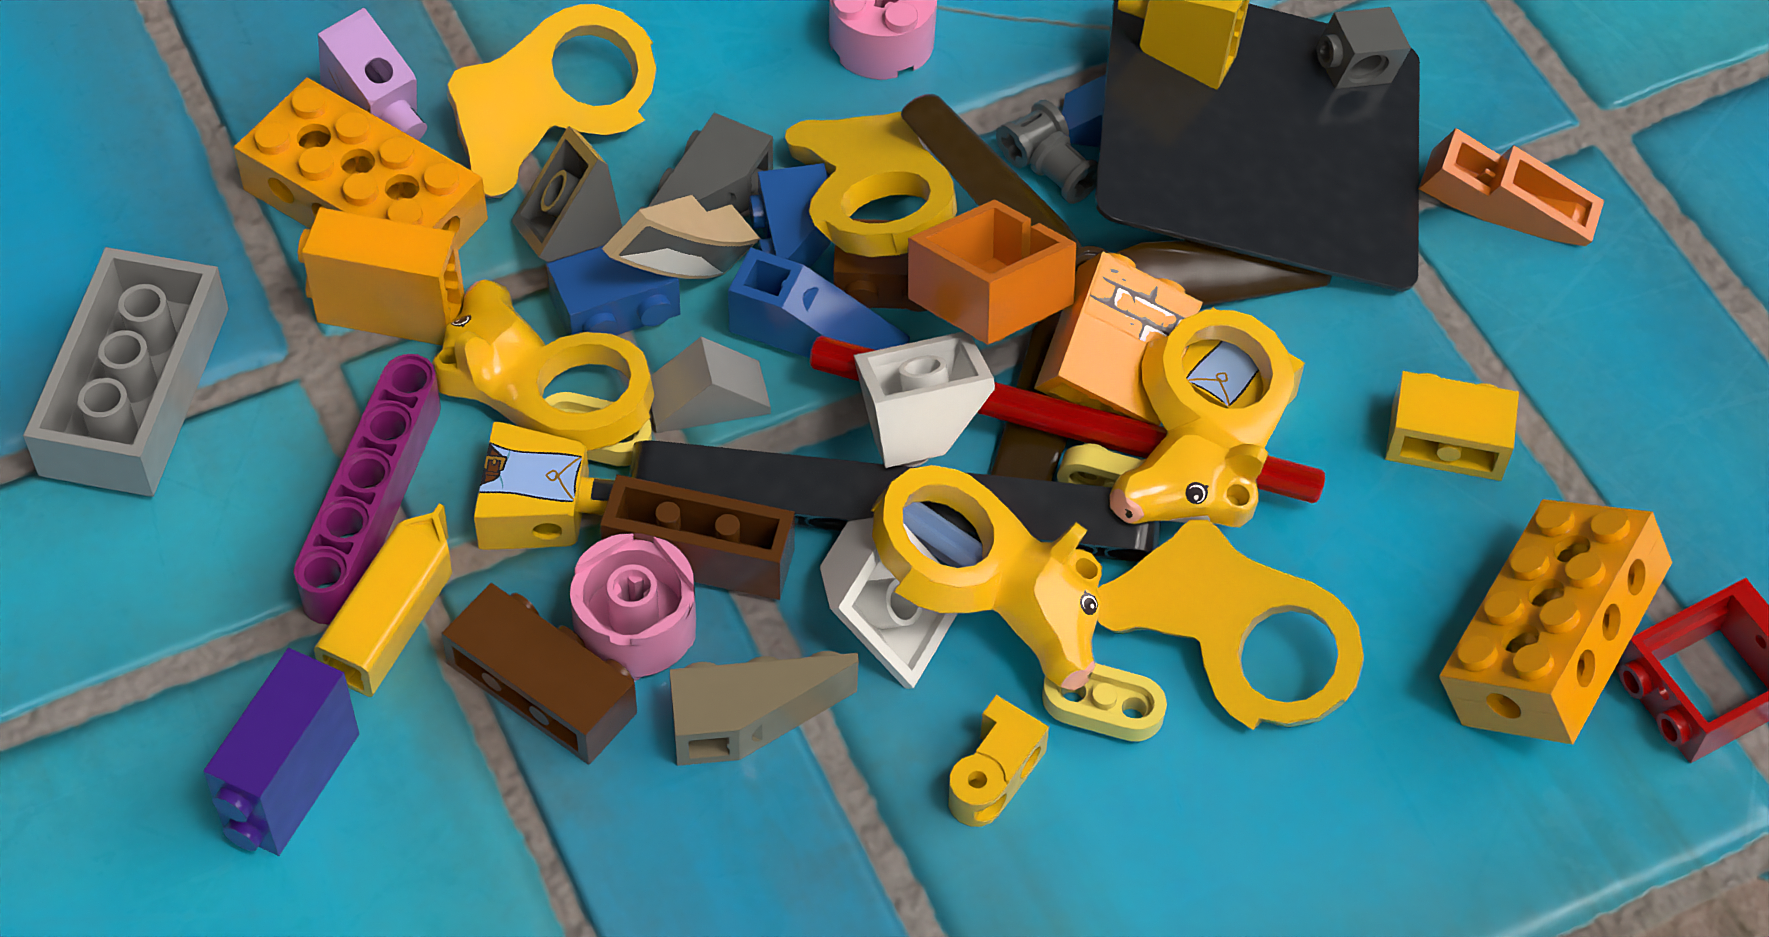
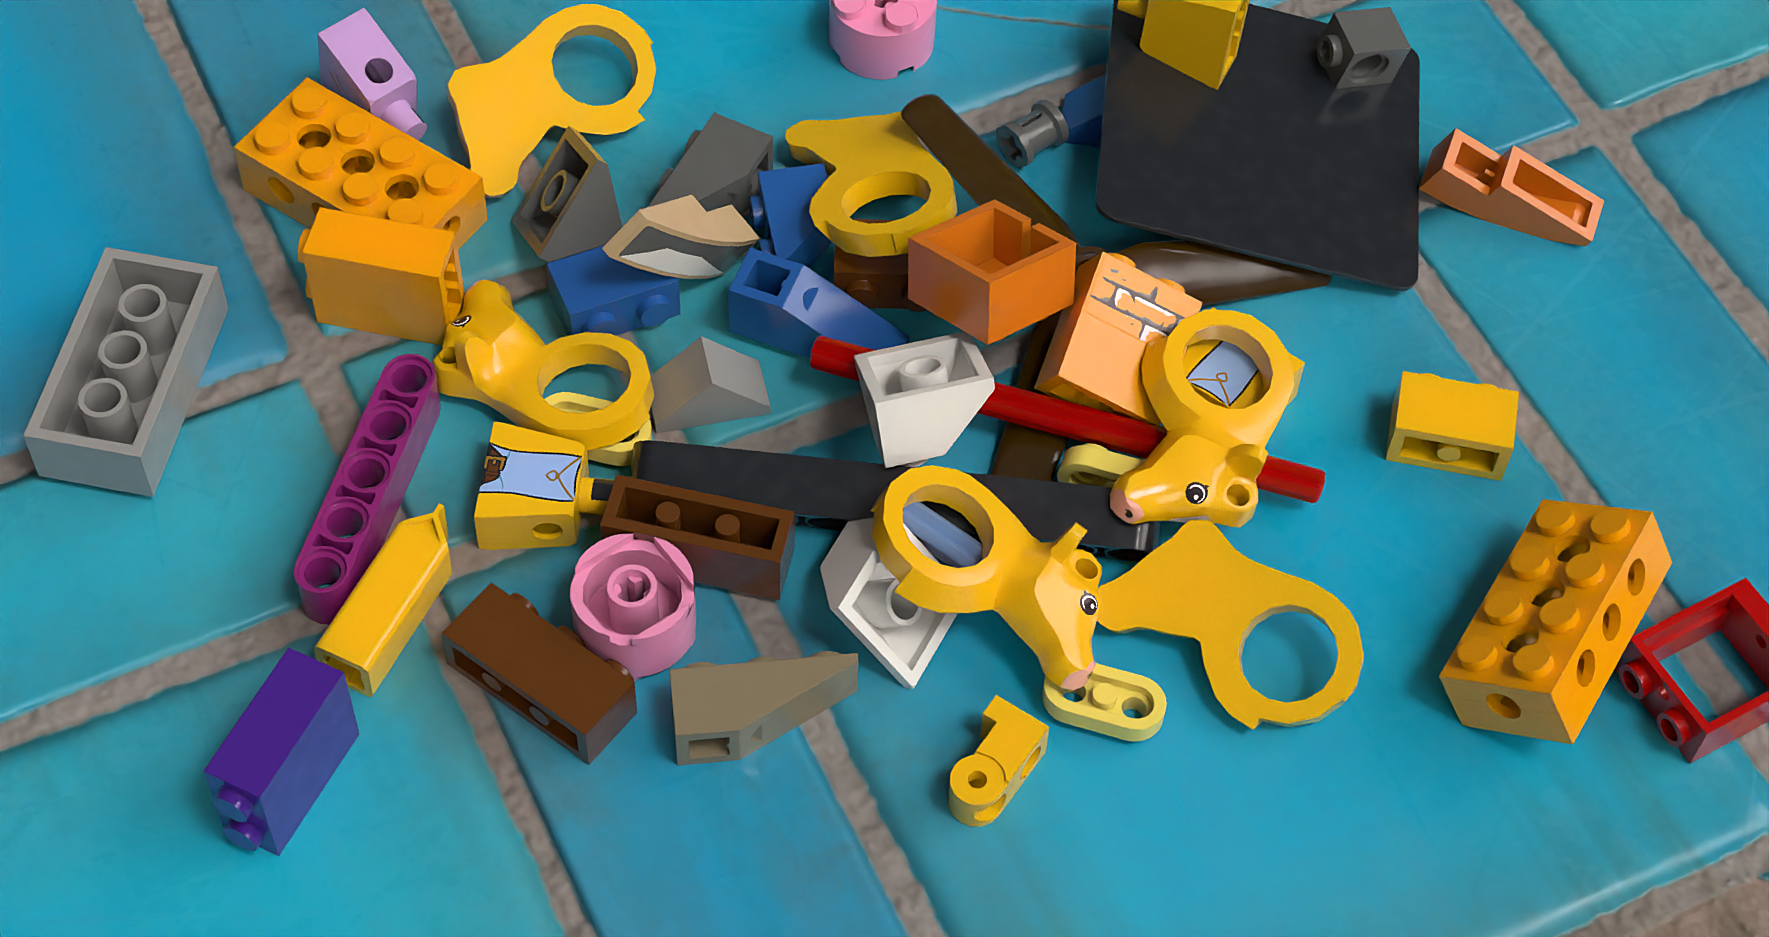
dark grey bush [1030,131,1098,204] -> none

